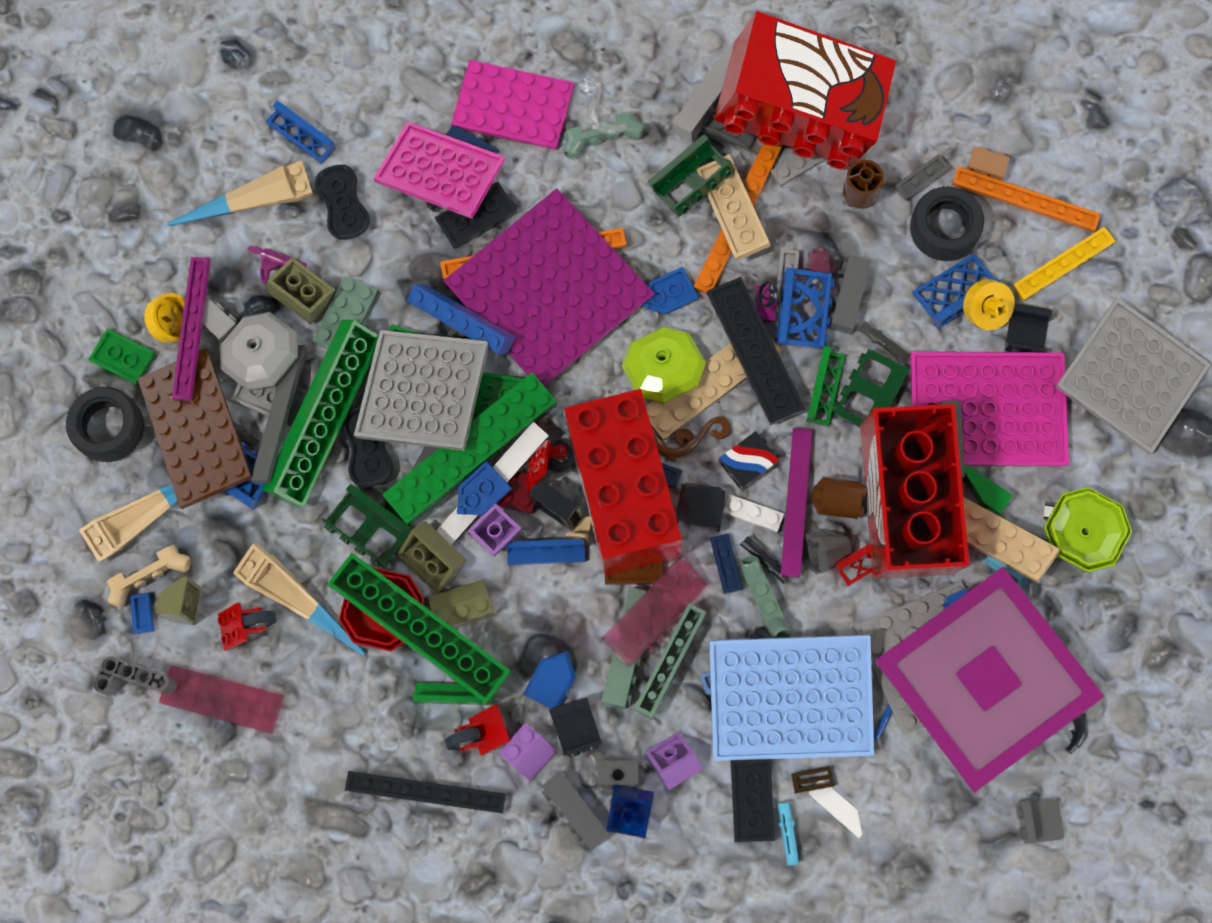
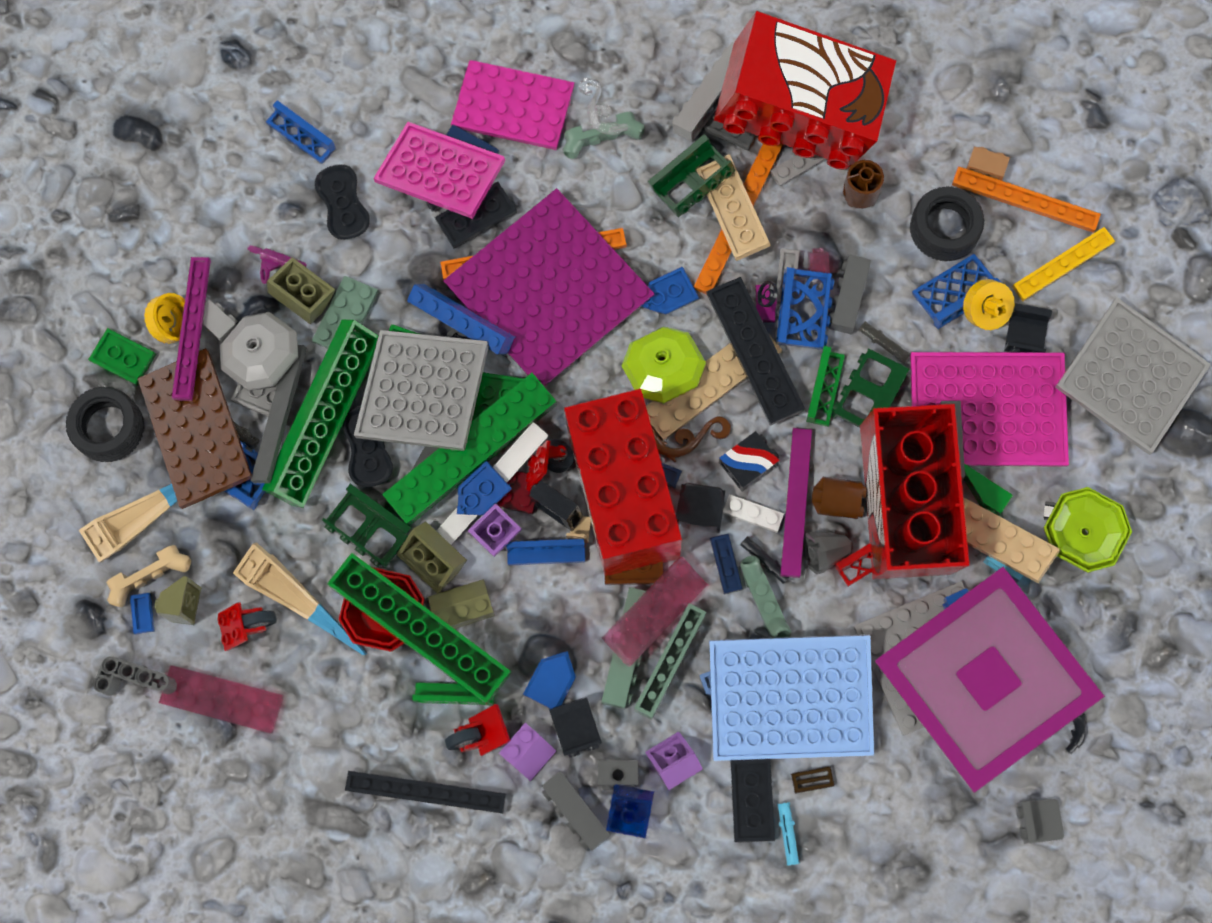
tan plate [167,160,314,226] -> none
white sticker [809,780,862,838] -> none
blue piece [873,704,892,740] -> none
dark grey plate [894,154,950,201] -> none

